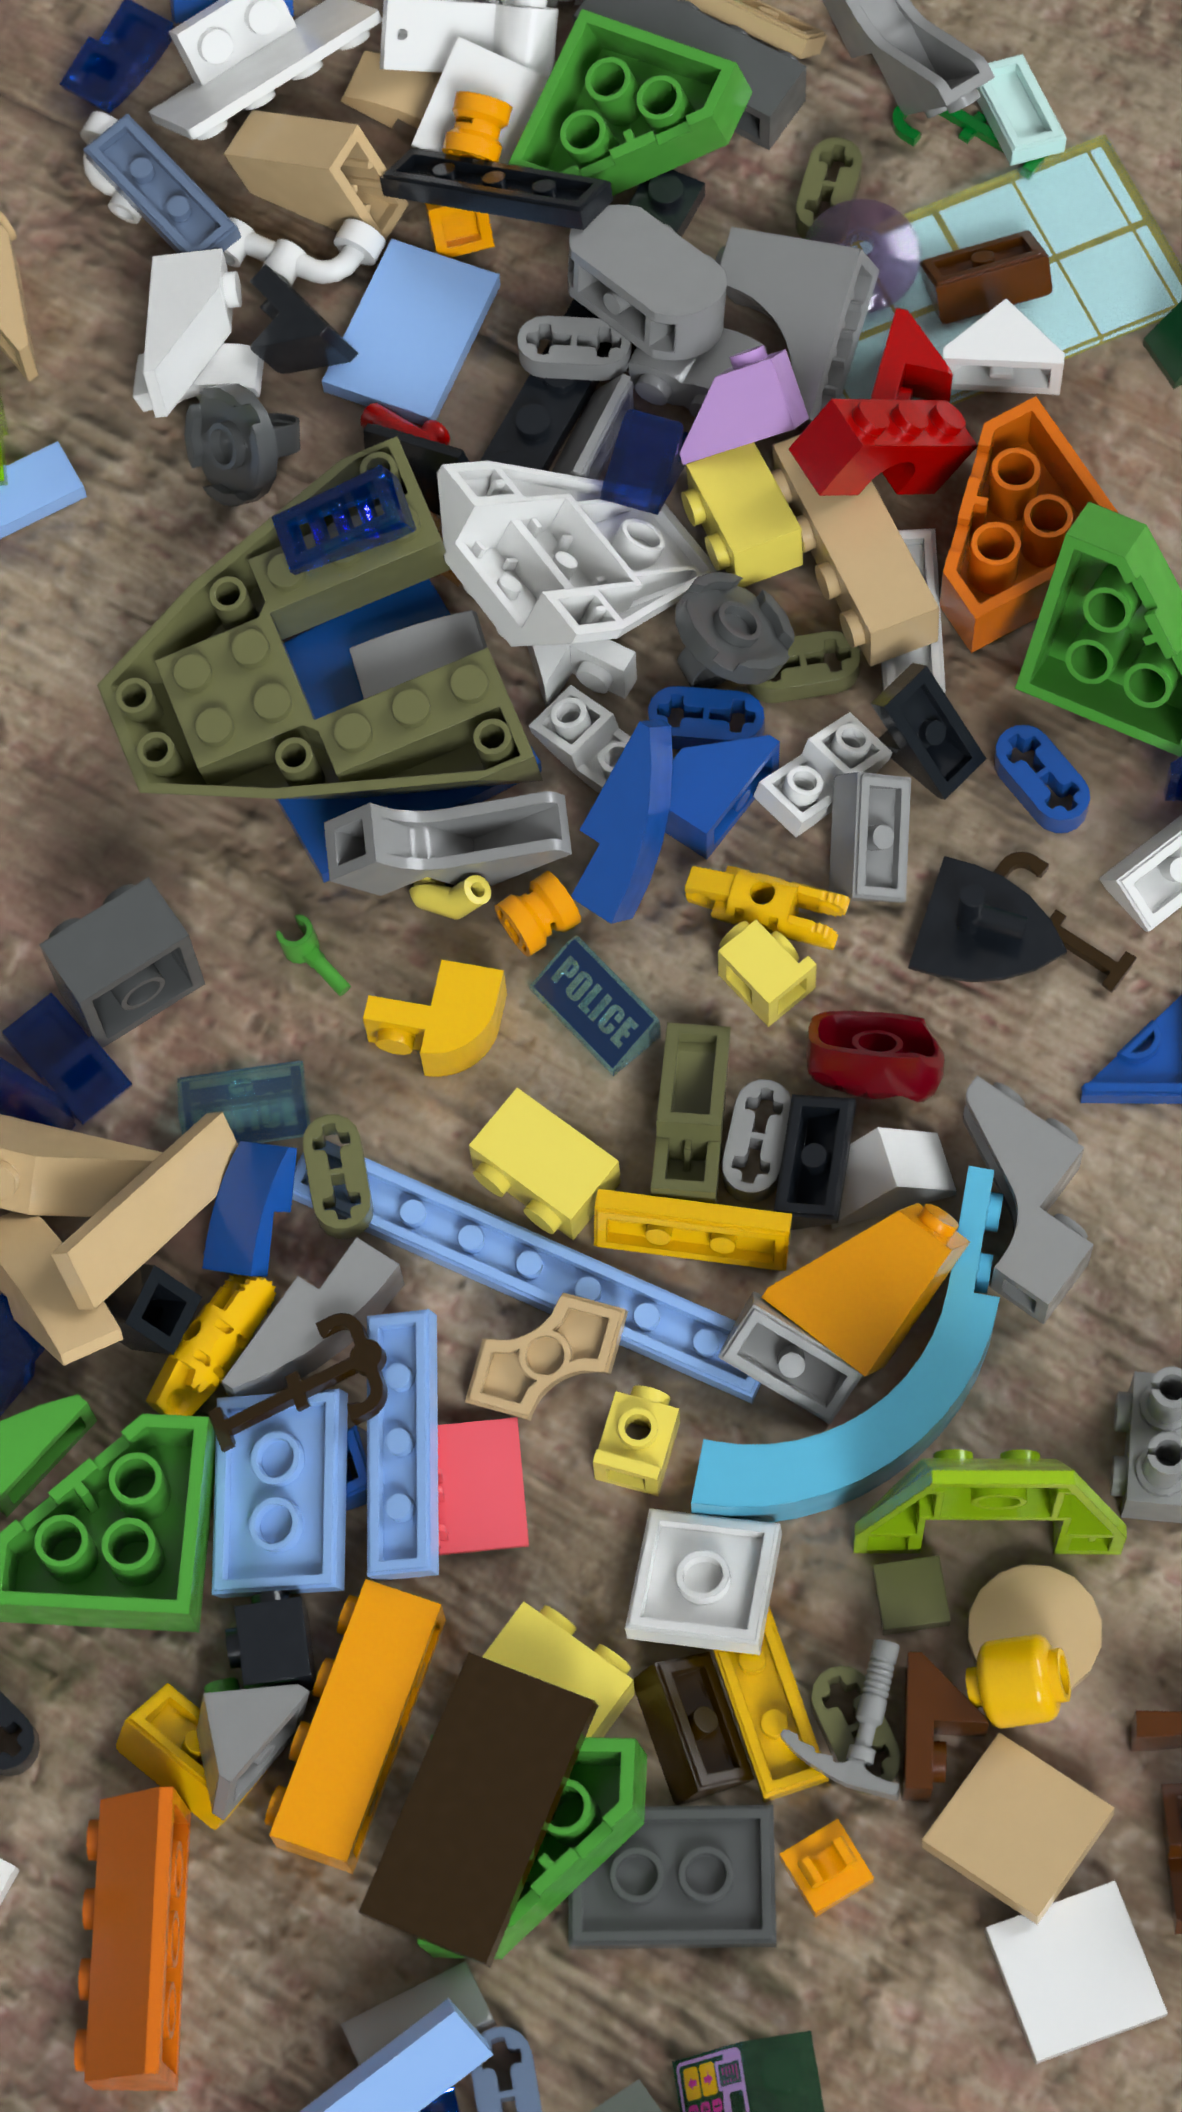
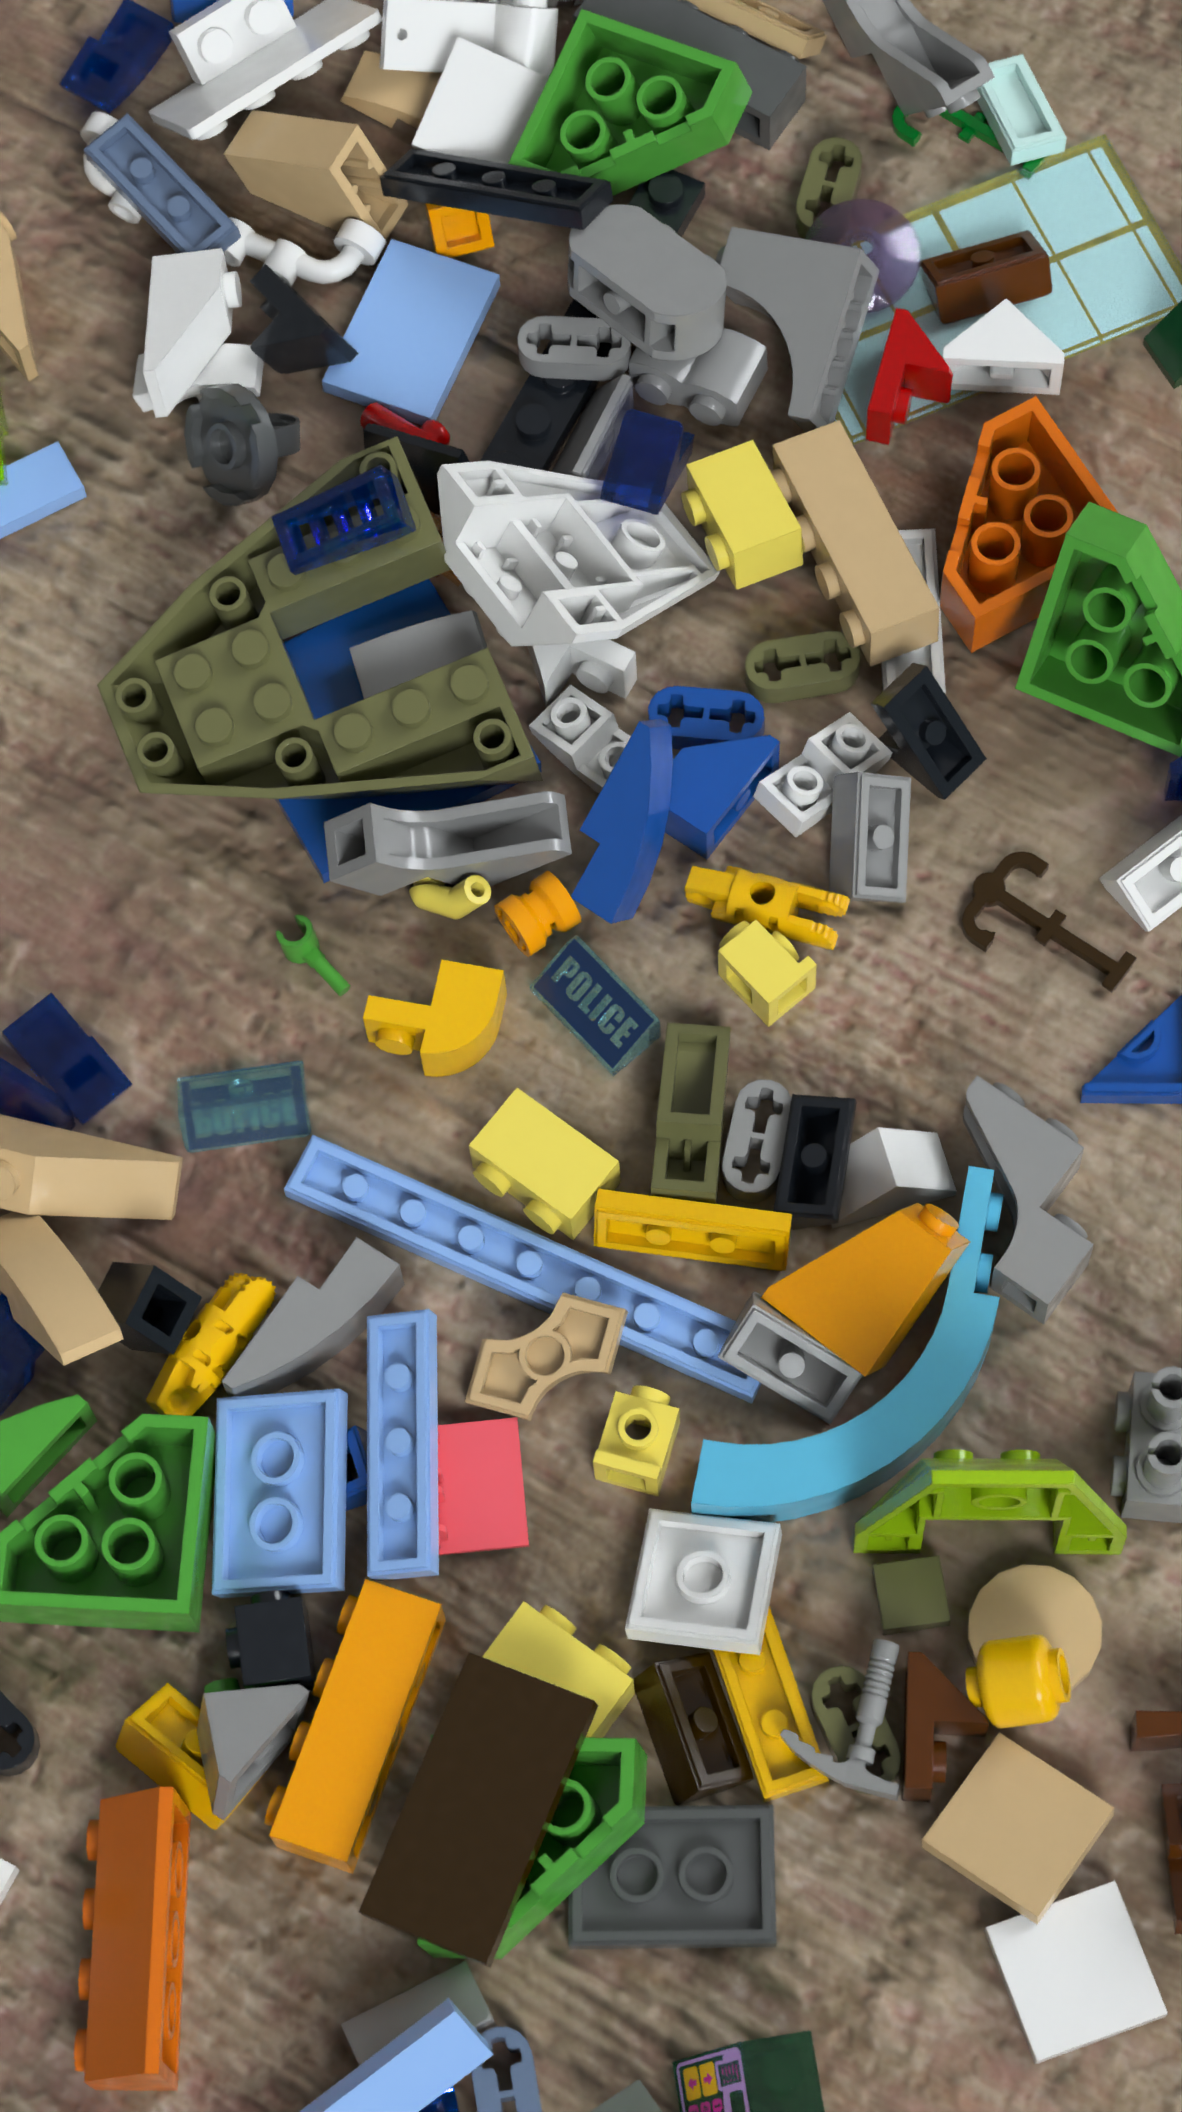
dark grey brick [39,877,205,1050] -> none
tan tile [51,1112,238,1310] -> none
blue slope [202,1141,297,1277] -> none
dark brown piece [208,1313,388,1452] -> none
olive beam [303,1114,373,1239] -> none
light orange wheel [442,91,512,162] -> none
dark grey tile [675,572,794,689] -> none
lavender slope [679,345,809,465] -> none
light orange tile [779,1819,874,1918] -> none
red arch [788,399,978,496] -> none
dark red piece [806,1011,945,1102] -> none
black shield [908,856,1067,982] -> none
blue beam [994,725,1090,833] -> none

